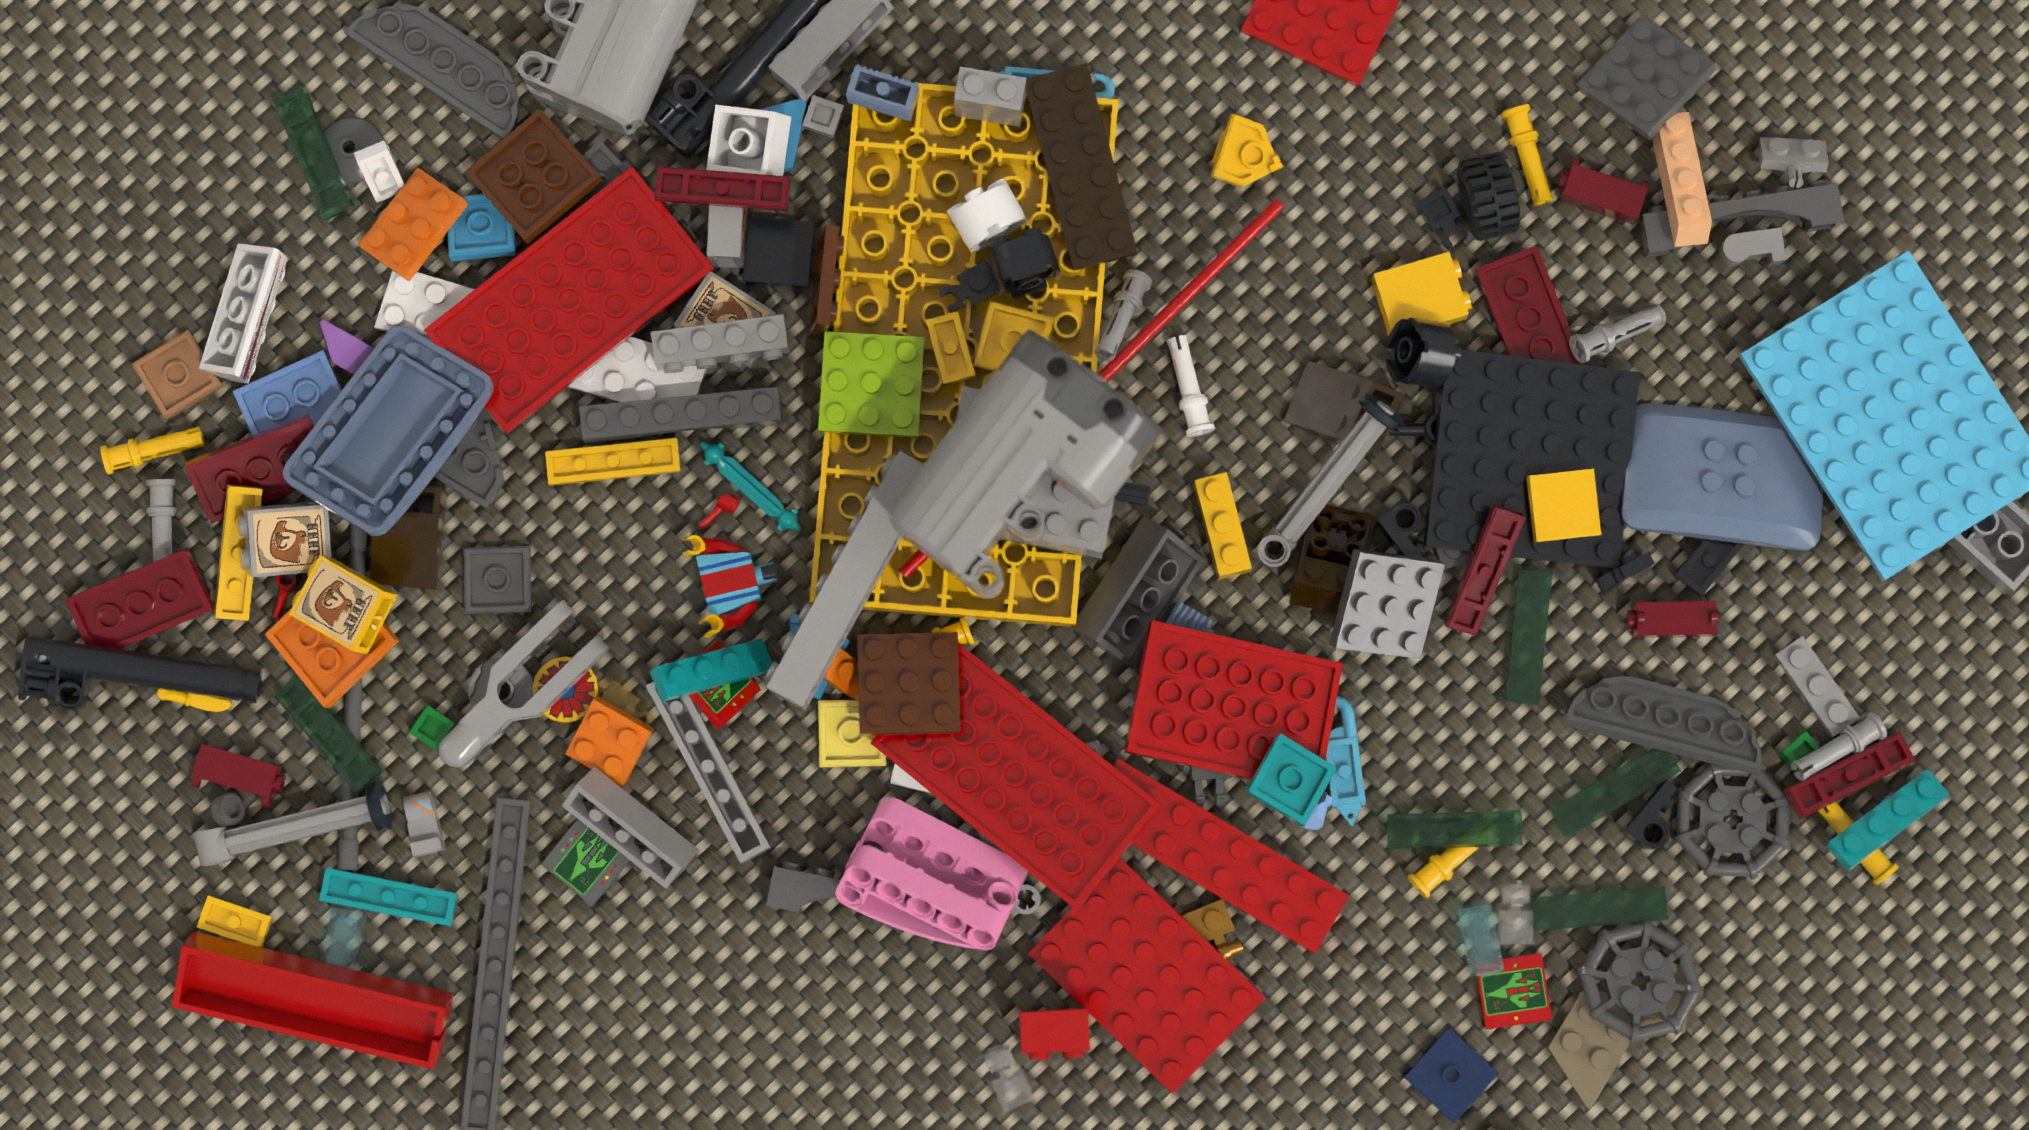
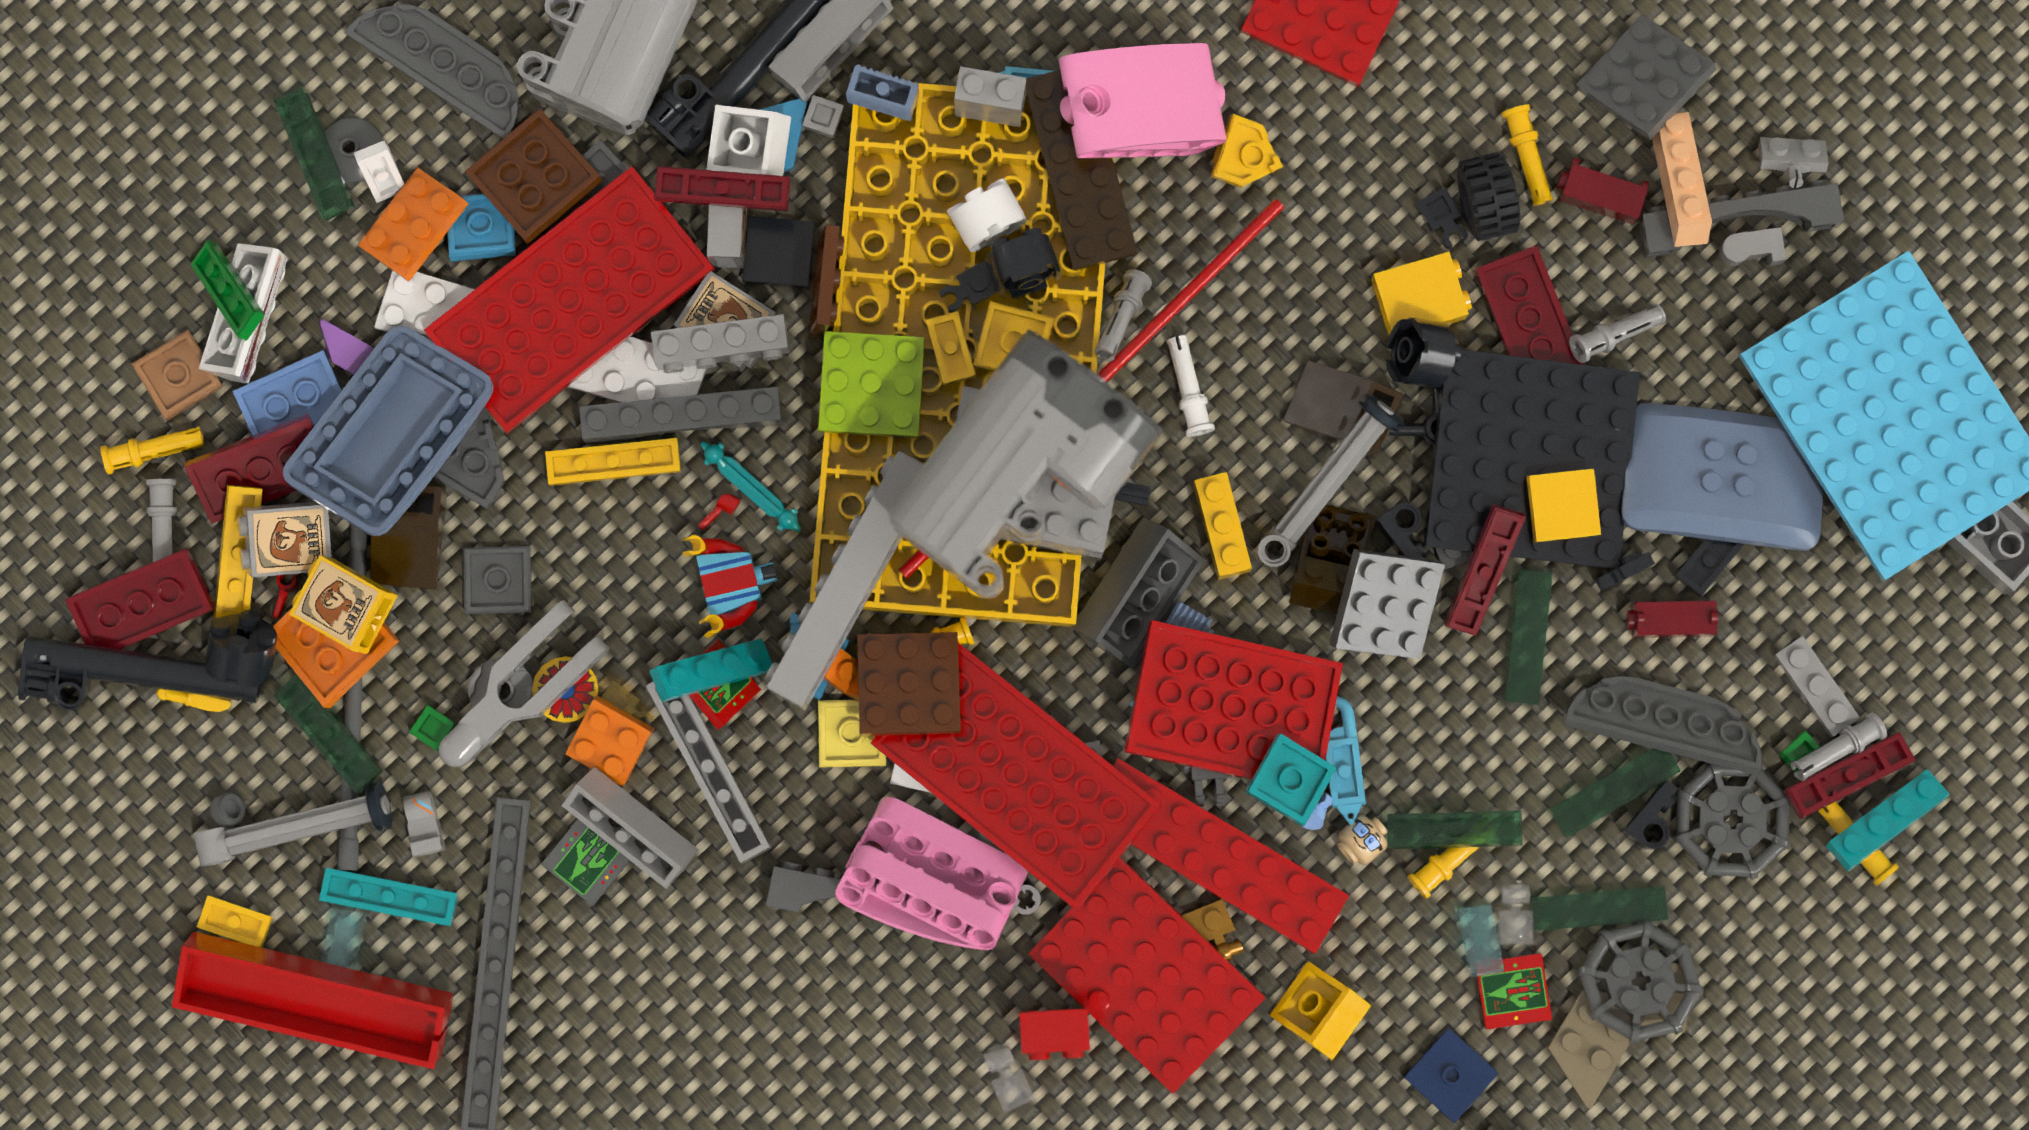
dark red brick [191,744,286,808] -> none
none -> green tile [190,240,265,341]
none -> black brick [206,610,277,686]
none -> bright pink panel [1058,43,1227,158]
none -> yellow slope [1269,961,1371,1060]
none -> tan head [1337,816,1388,865]

